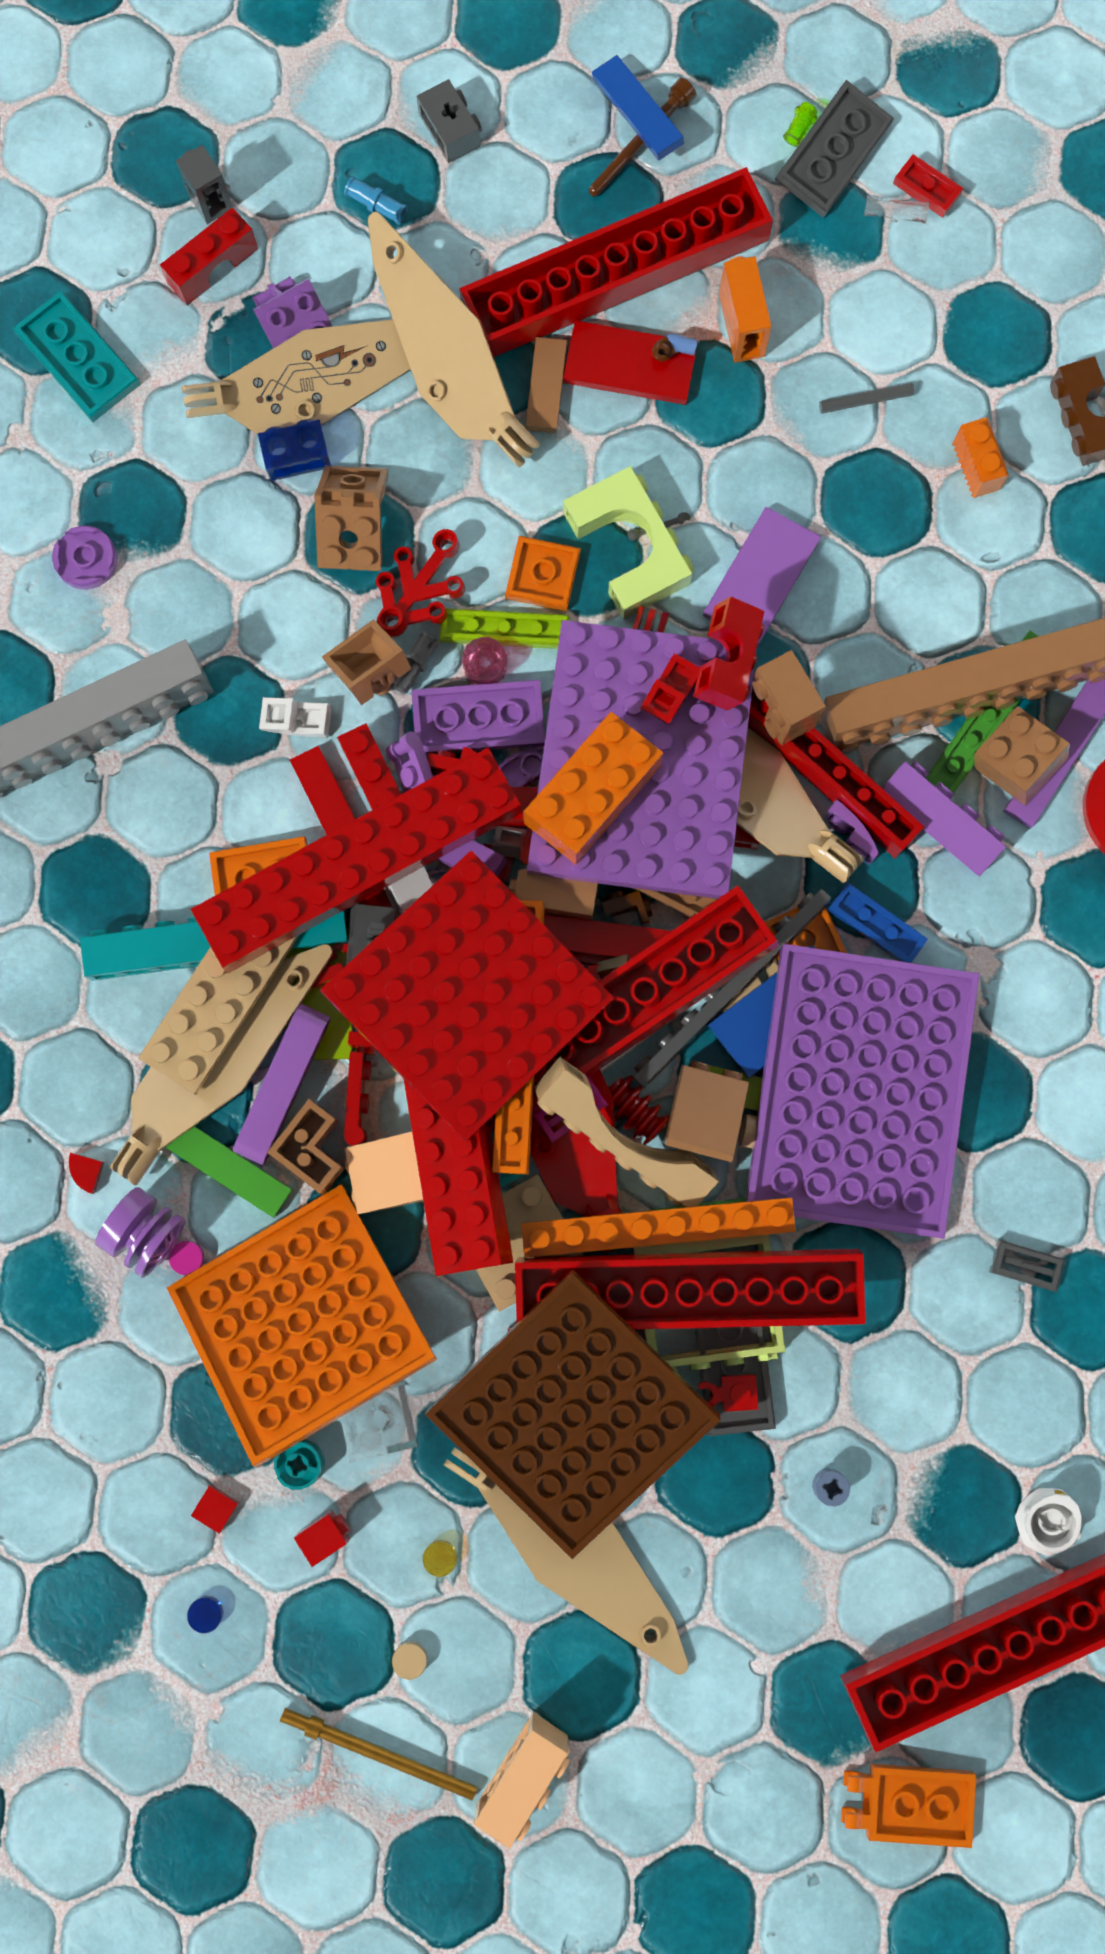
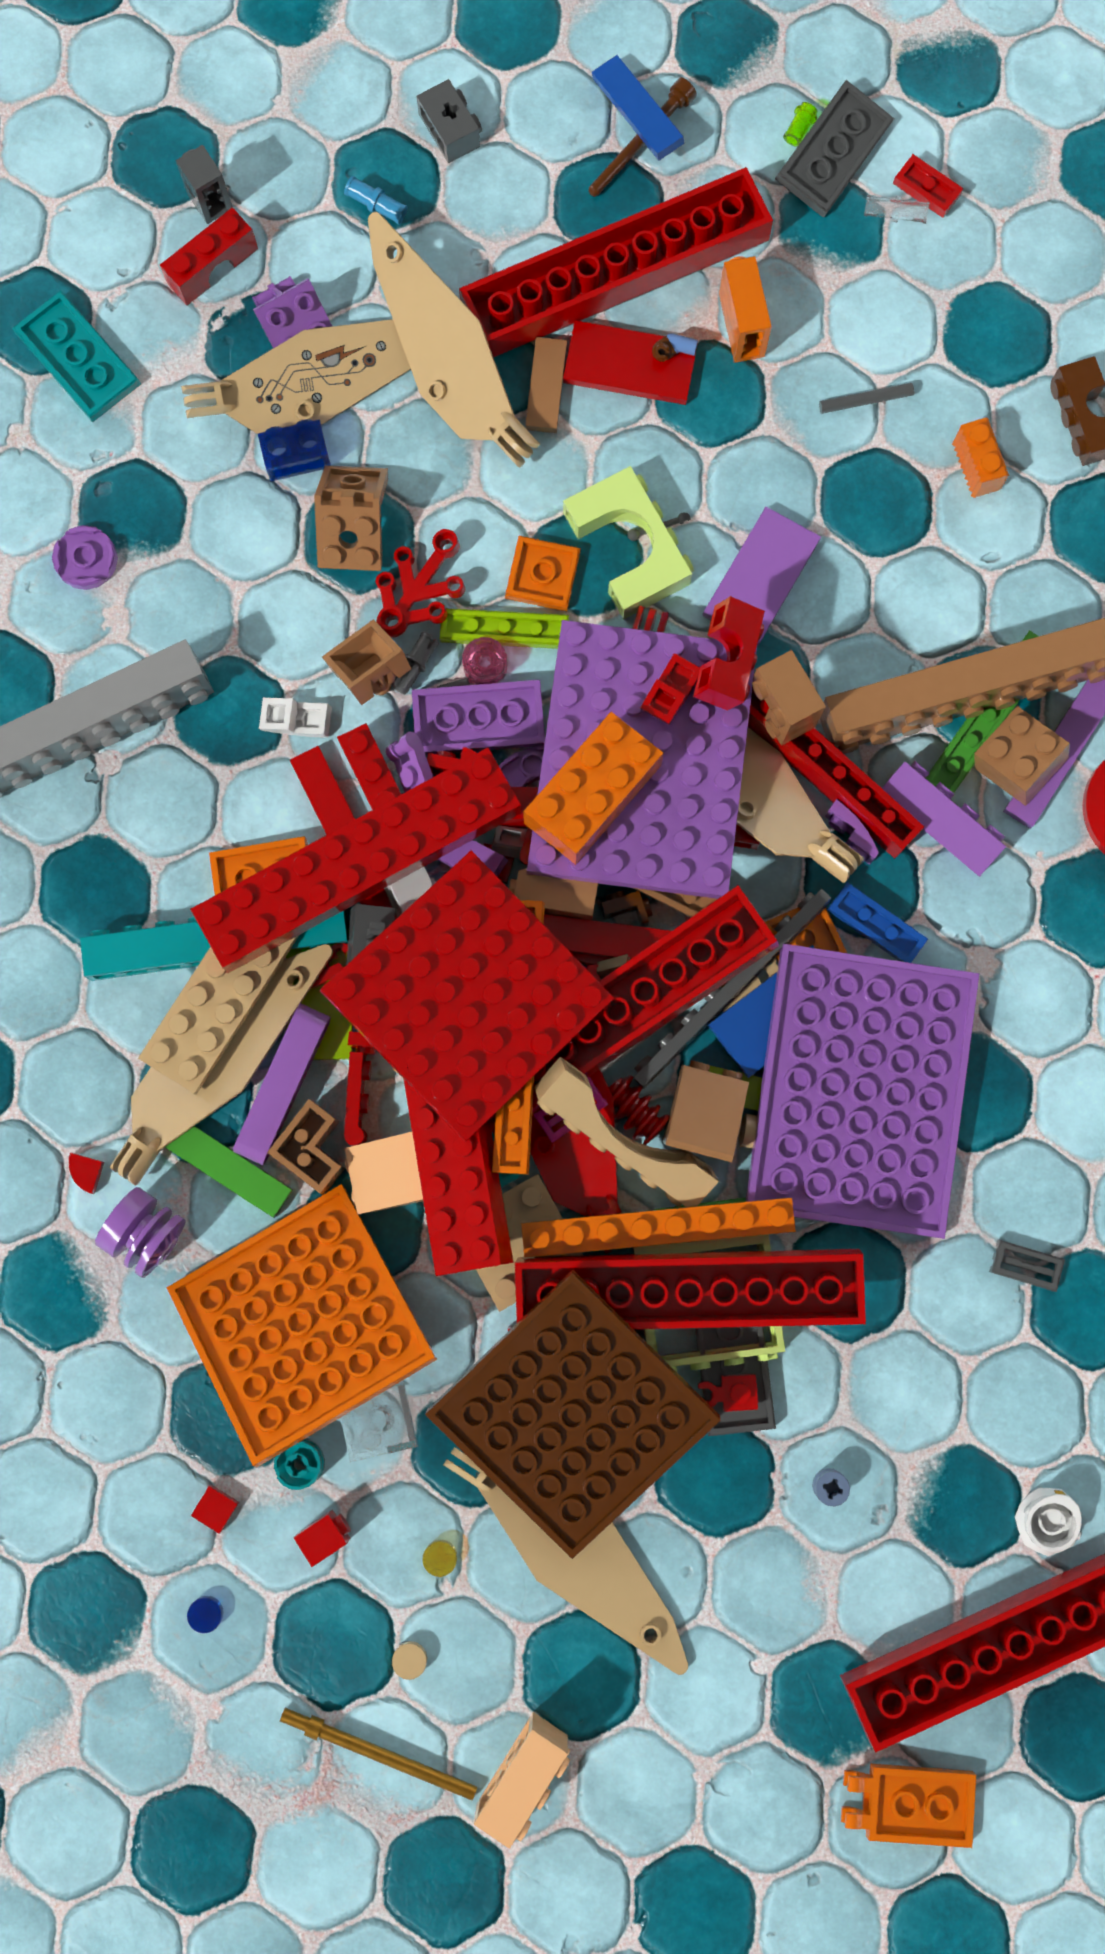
dark pink tile [169,1241,205,1275] -> none

